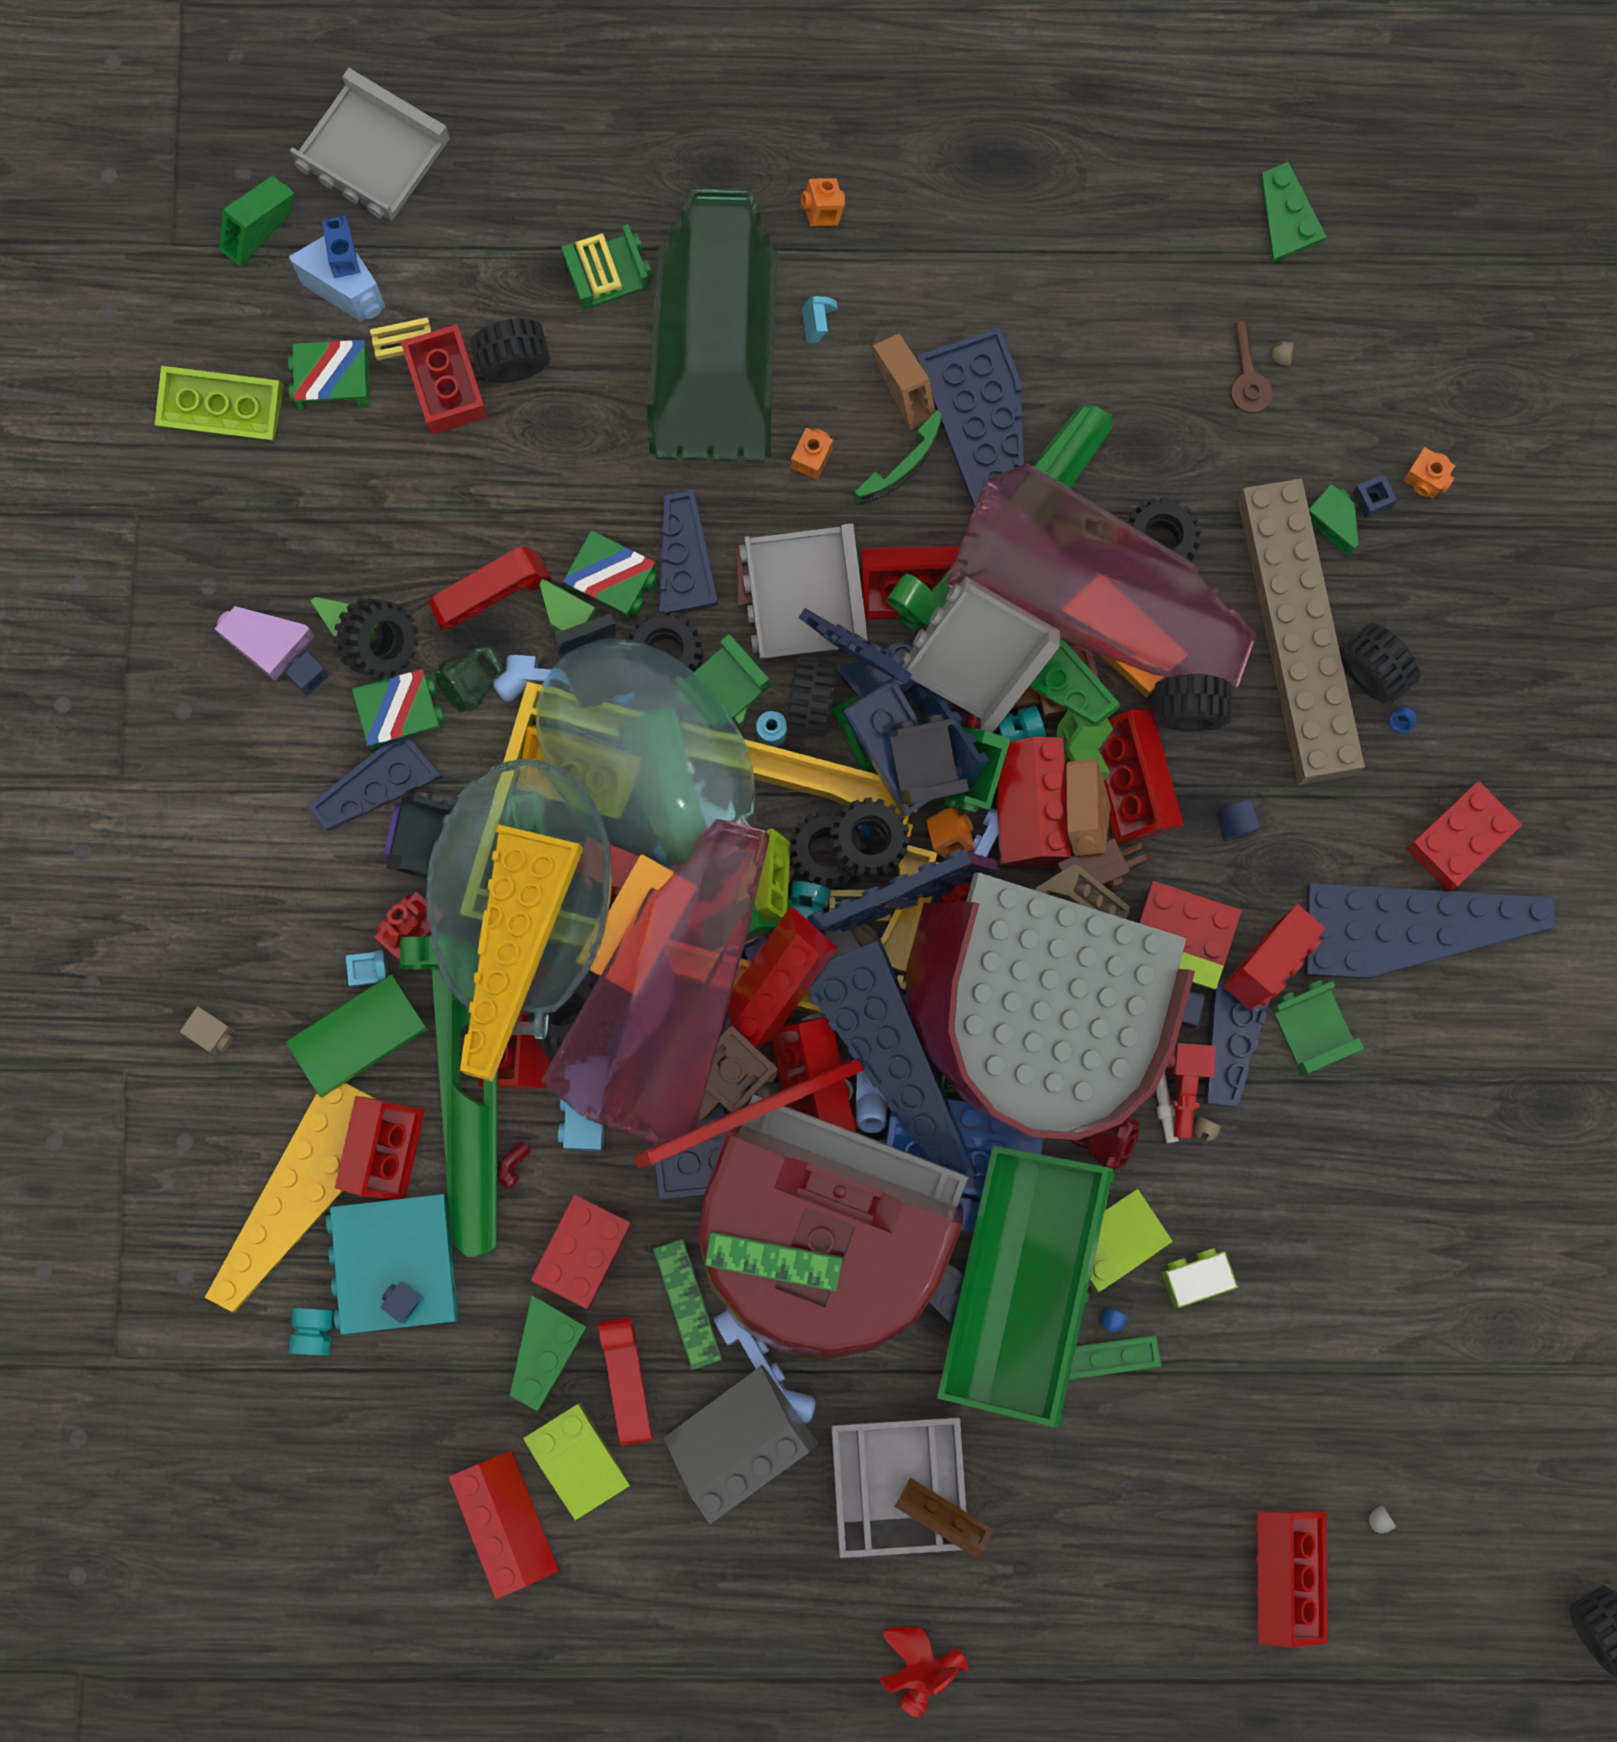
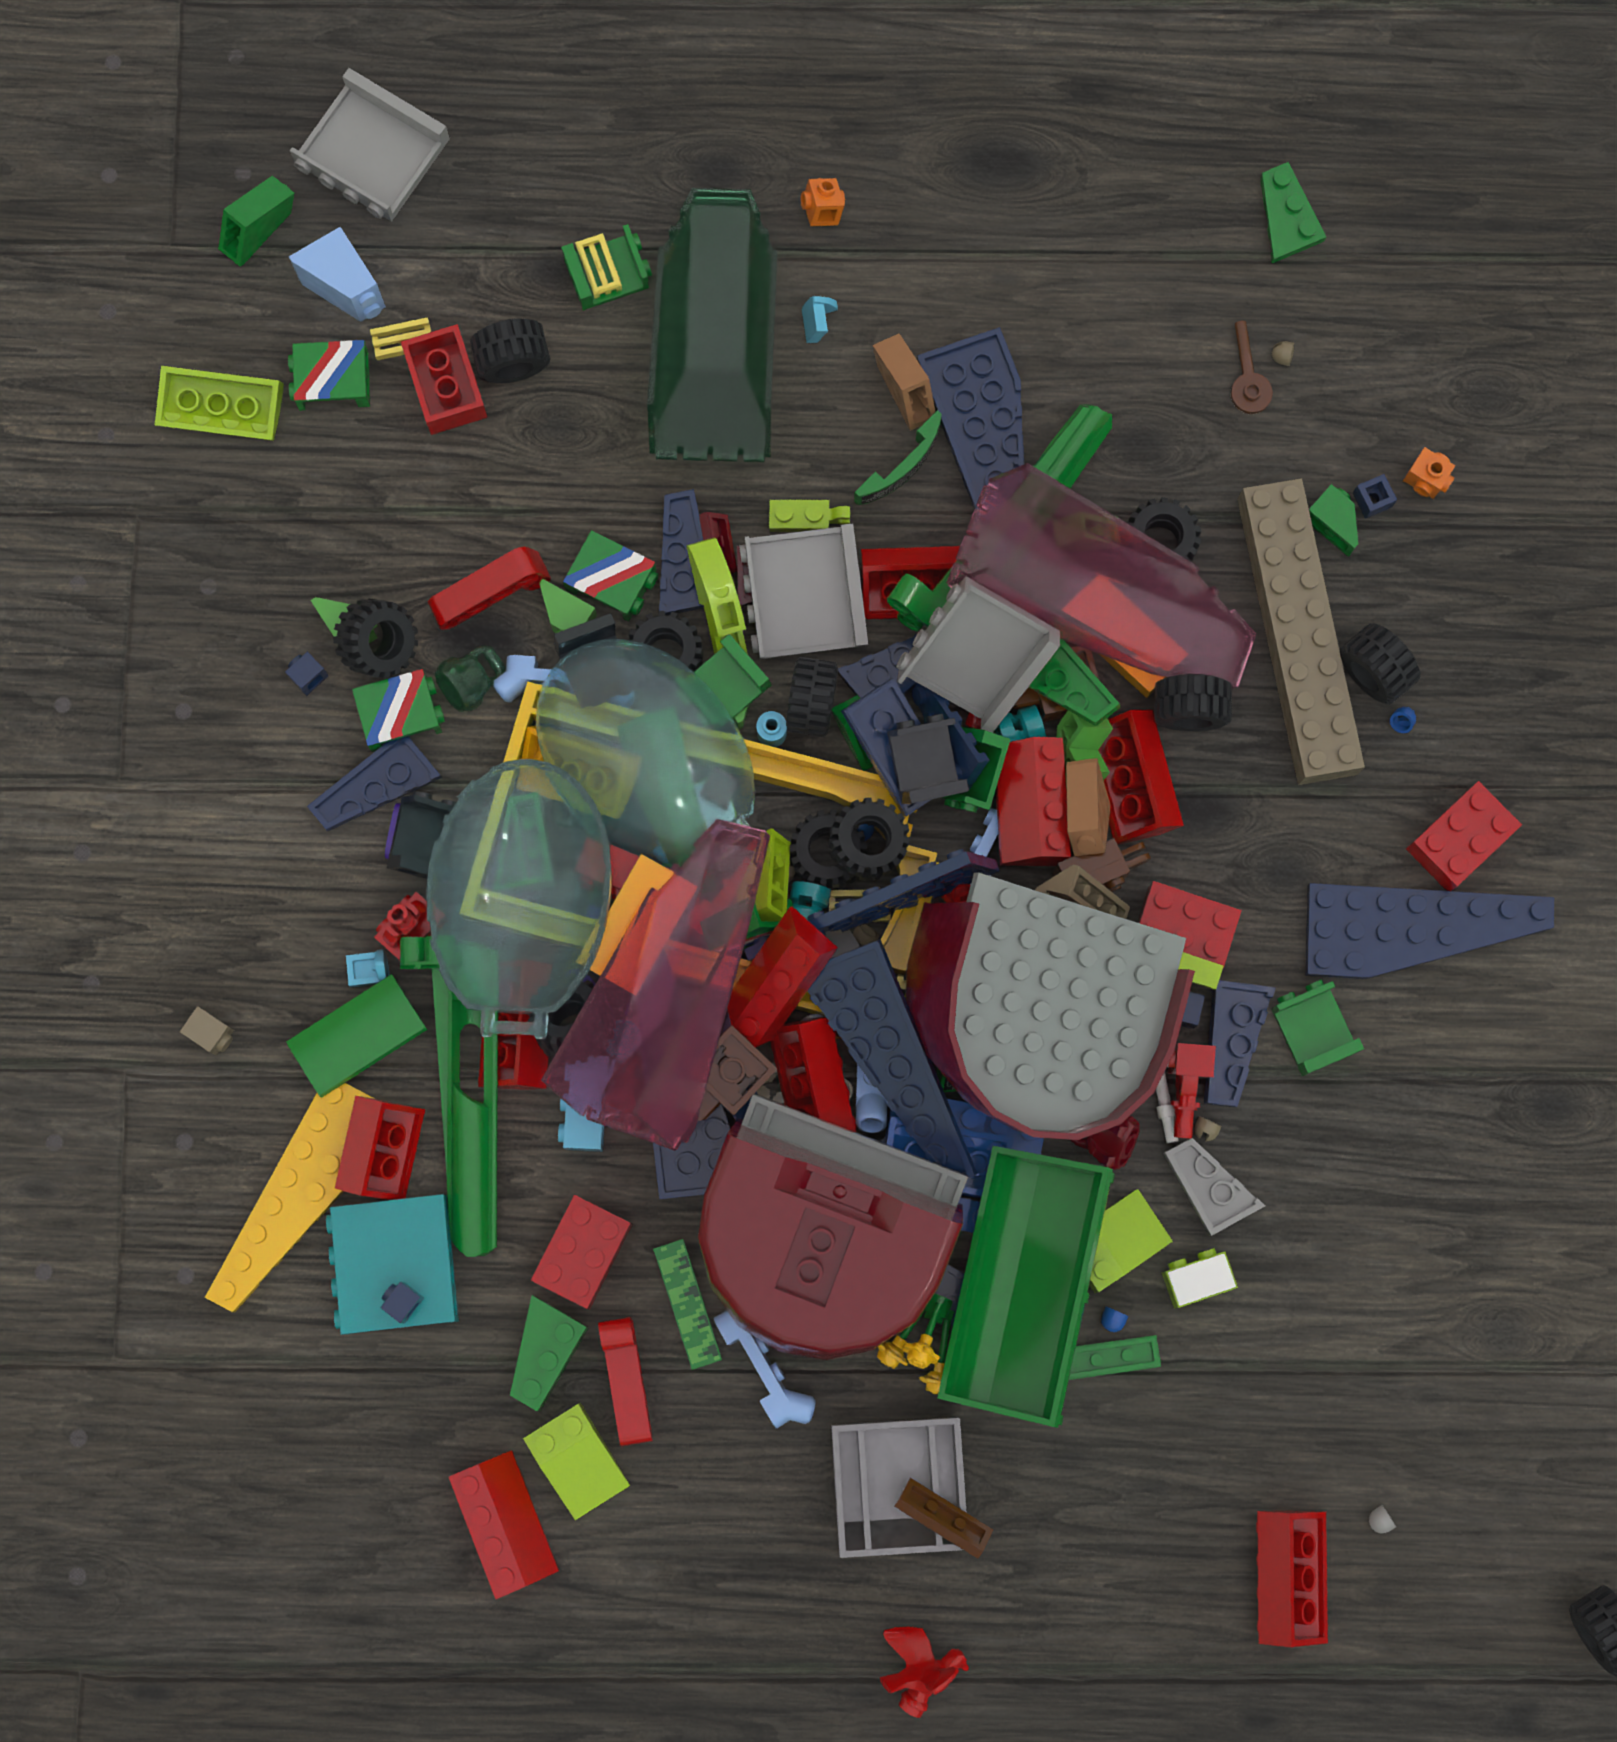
lavender slope [215,606,315,681] -> none
teal wheel [288,1308,334,1356] -> none
blue leg [322,215,361,278] -> none
yellow wing [460,824,584,1082] -> none
dark red arm [497,1141,531,1188] -> none
red tile [634,1060,864,1168] -> none
dark grey slope [664,1365,819,1524] -> none
tile [705,1231,843,1291] -> none
orange brick [791,428,833,480] -> none
dark blue wing [798,608,912,685] -> none
orange brick [927,807,975,860] -> none
dark blue brick [1216,799,1259,842] -> none
red brick [1223,904,1326,1011] -> none
none -> lime slope [686,538,748,654]
none -> dark red tile [699,512,737,574]
none -> lime plate [769,500,850,532]
none -> yellow plant [877,1294,954,1394]
none -> light grey wing [1163,1138,1266,1236]

